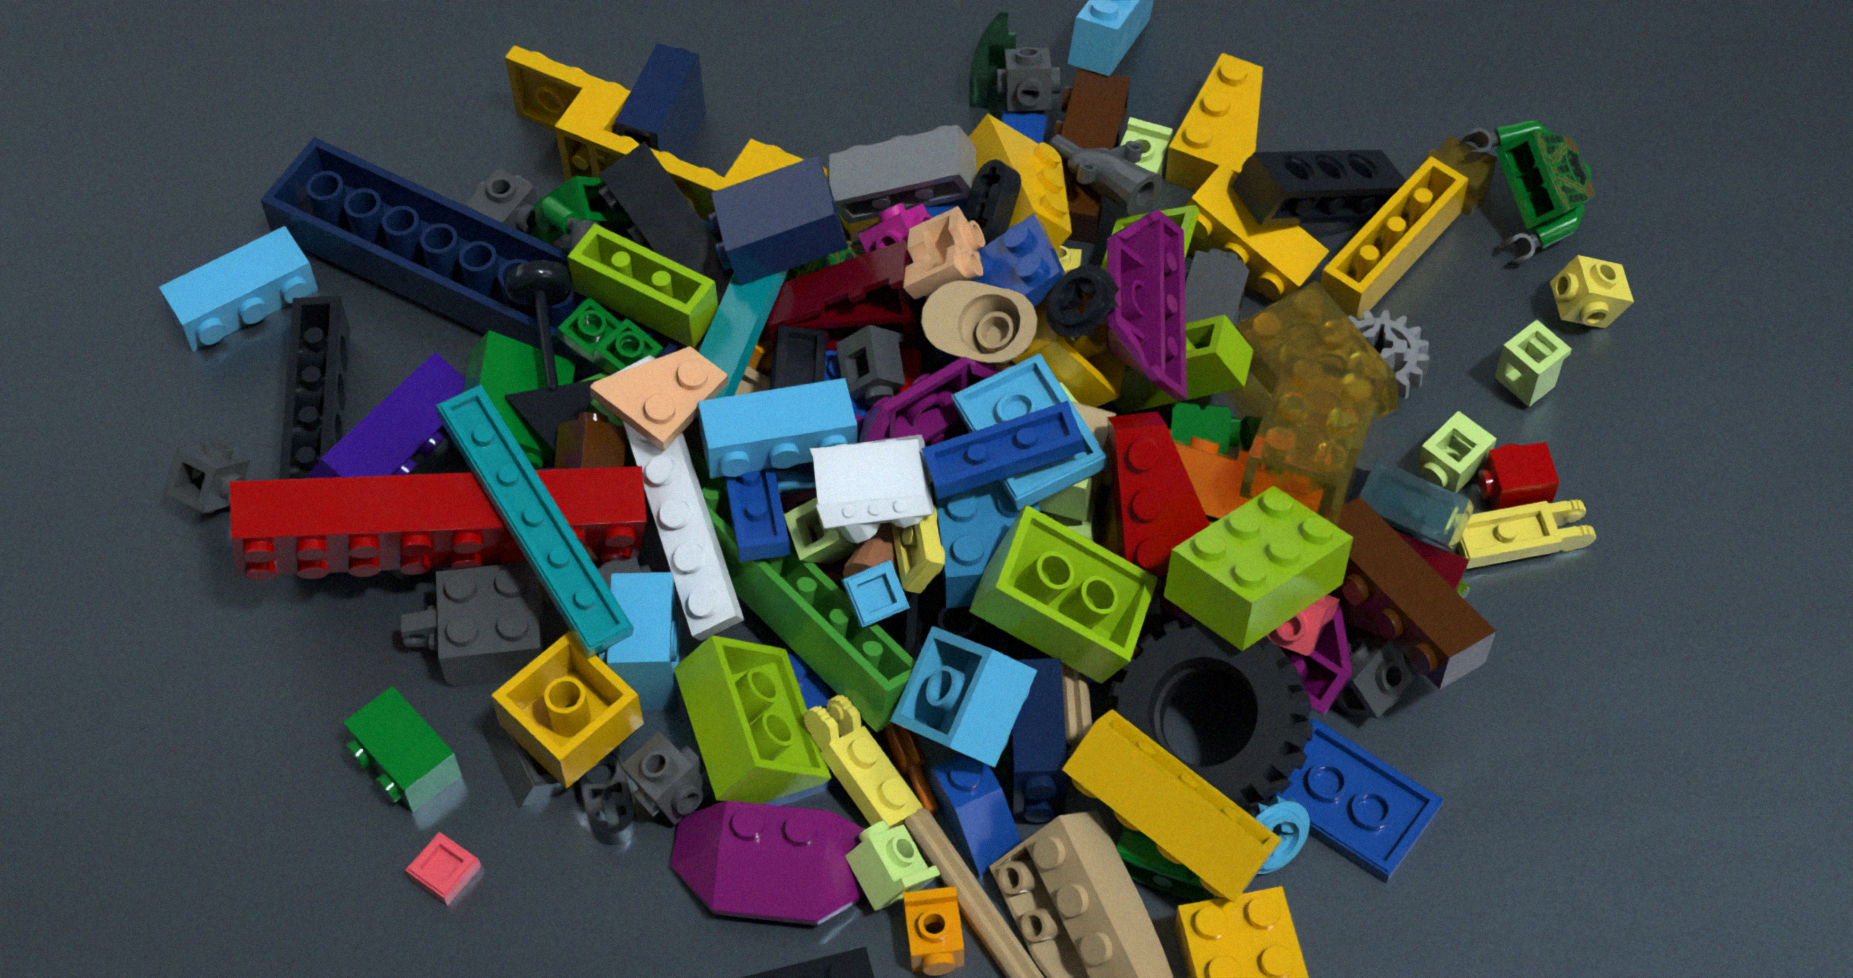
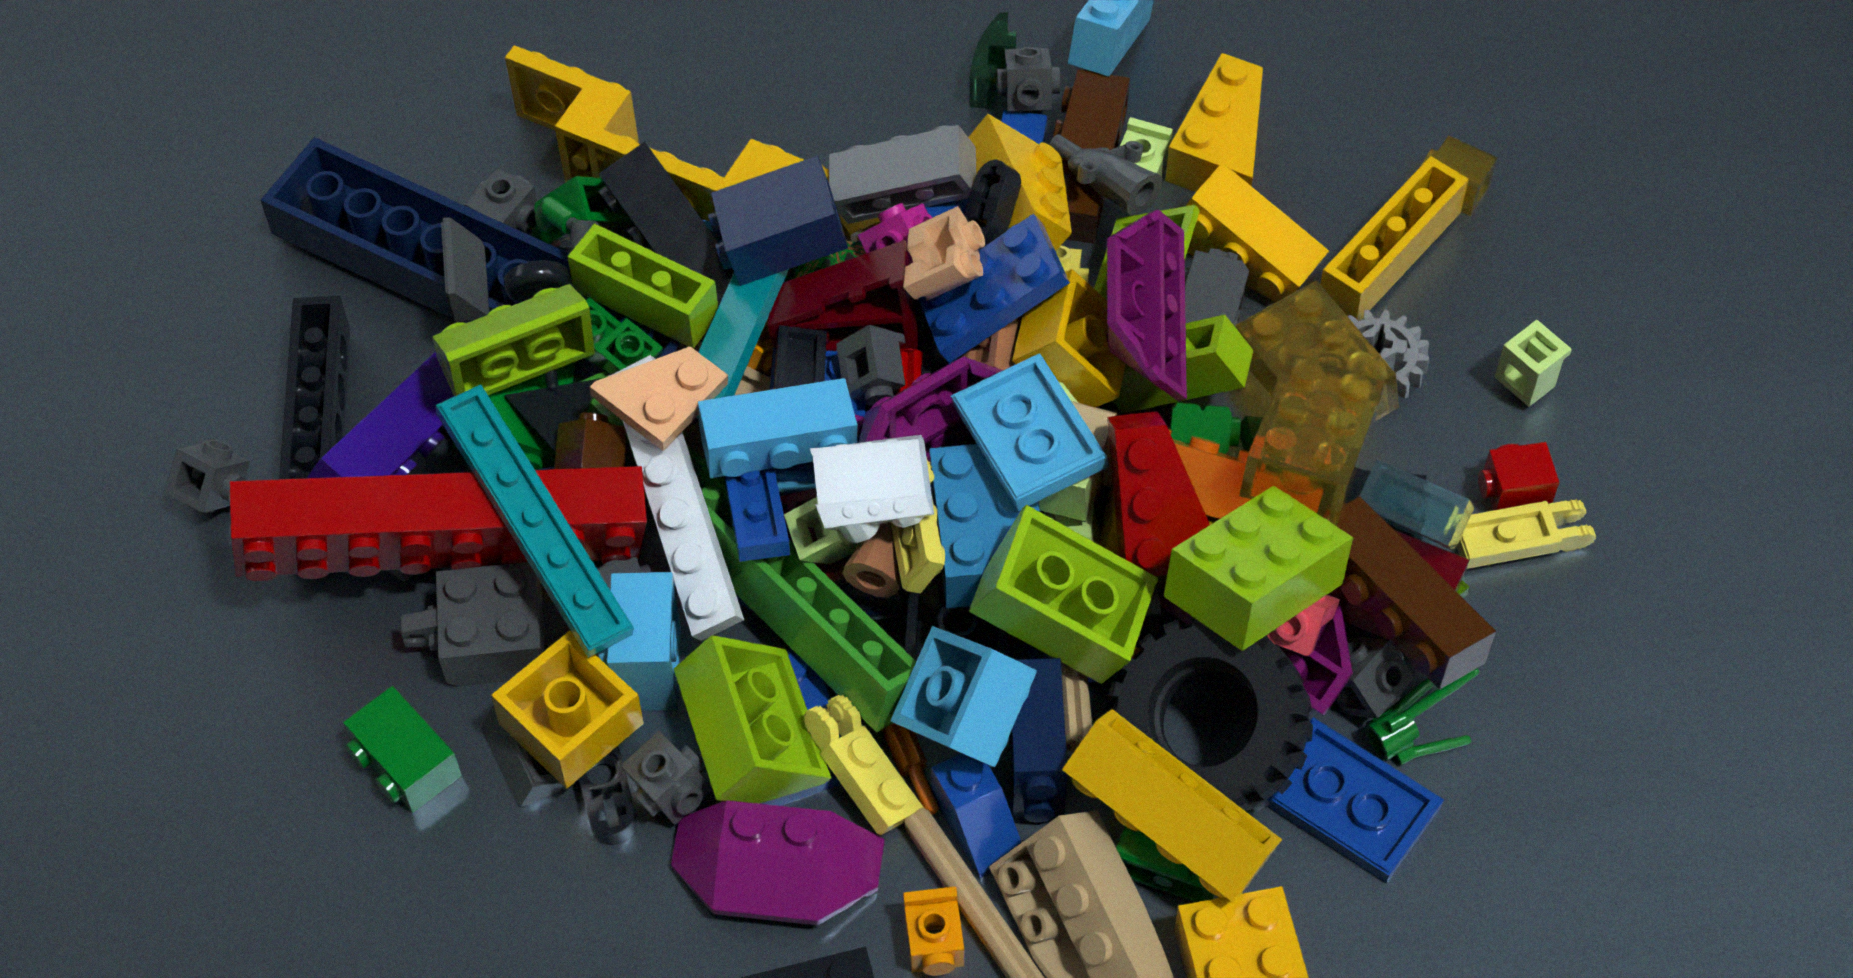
medium azure brick [159,226,318,352] -> none
coral tile [405,832,481,906] -> none
dark blue brick [615,43,706,160] -> none
medium azure tile [841,560,910,627] -> none
yellowish green brick [845,820,940,911] -> none
tan piece [921,280,1038,365] -> none
blue plate [922,401,1086,499] -> none
black gear [1046,265,1120,342] -> none
black brick [1231,150,1406,226] -> none
medium azure gear [1252,795,1310,874] -> none
yellowish green brick [1417,411,1497,495] -> none
green torso [1459,120,1595,265] -> none
light yellow brick [1550,255,1634,329] -> none
none -> lime slope [432,284,595,396]
none -> dark grey slope [441,217,489,322]
none -> green plant [1365,668,1479,765]

